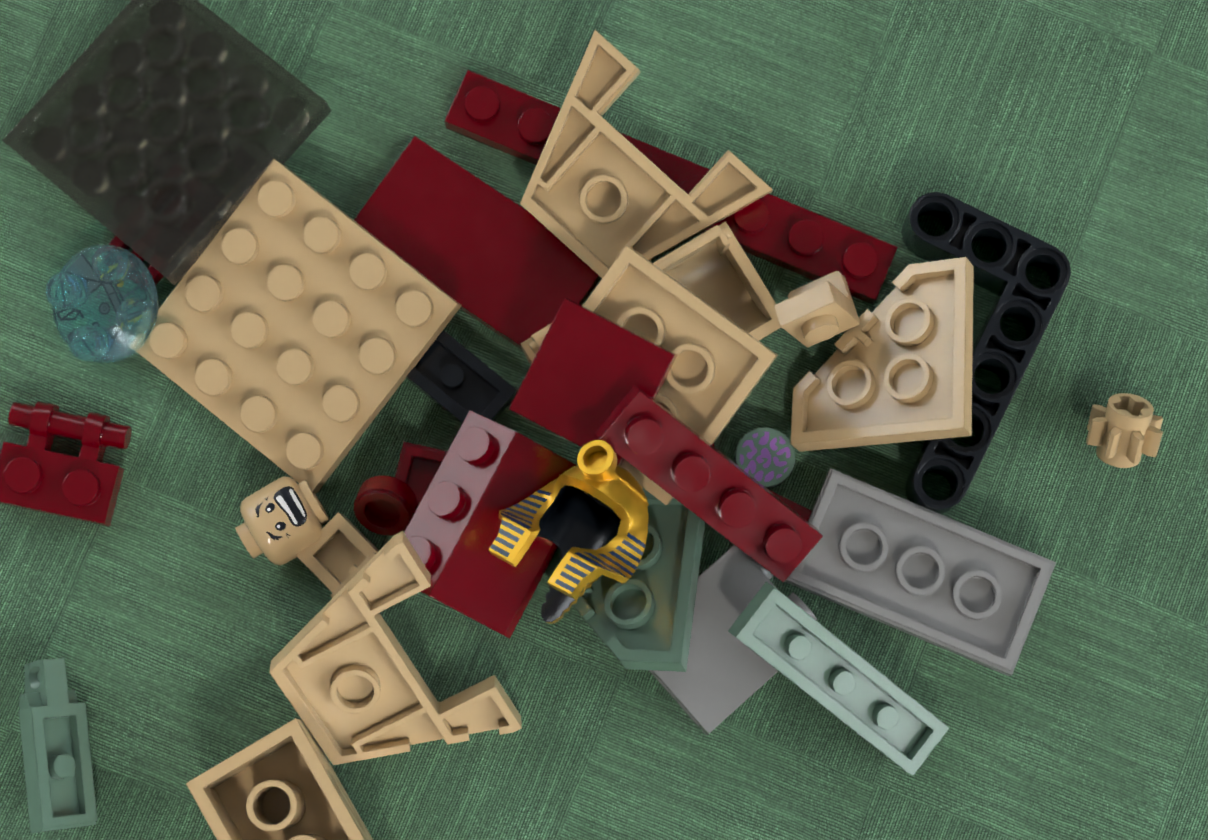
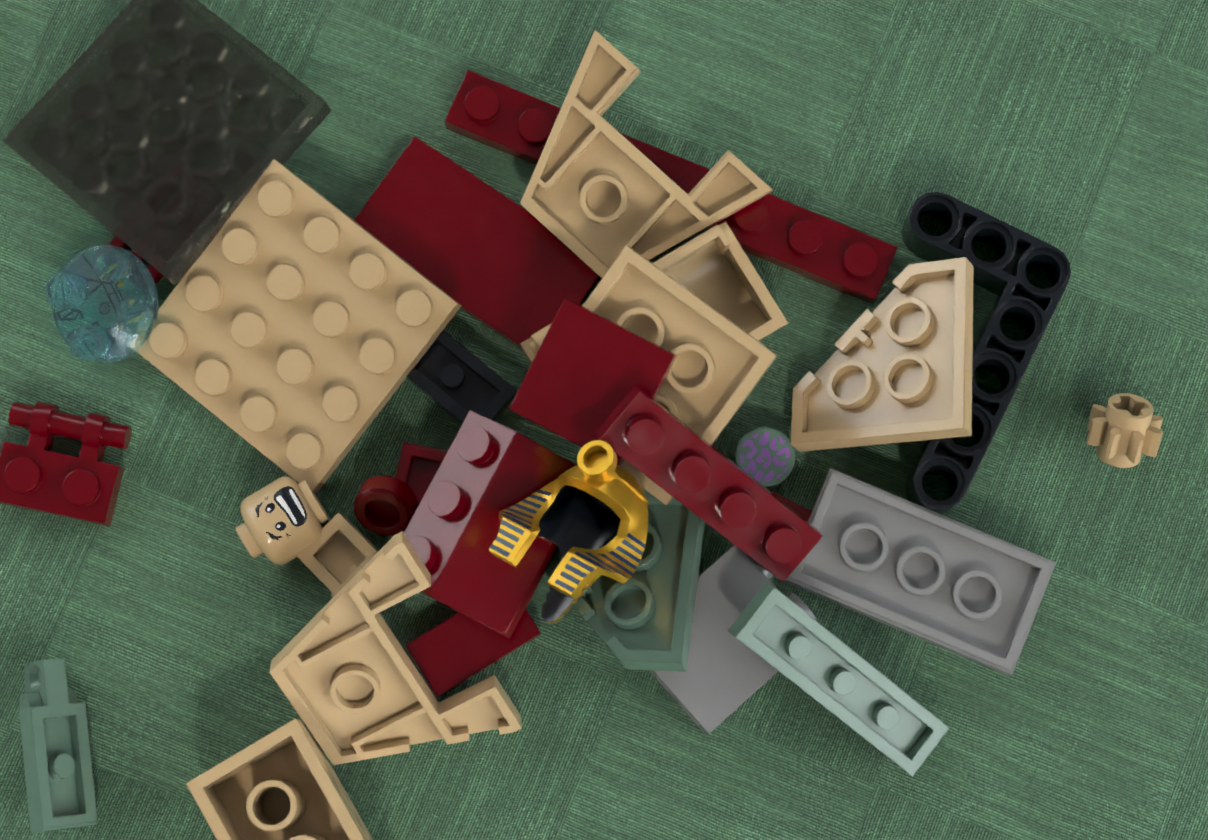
tan bracket [774,271,861,348] -> none
none -> dark red tile [406,609,541,698]

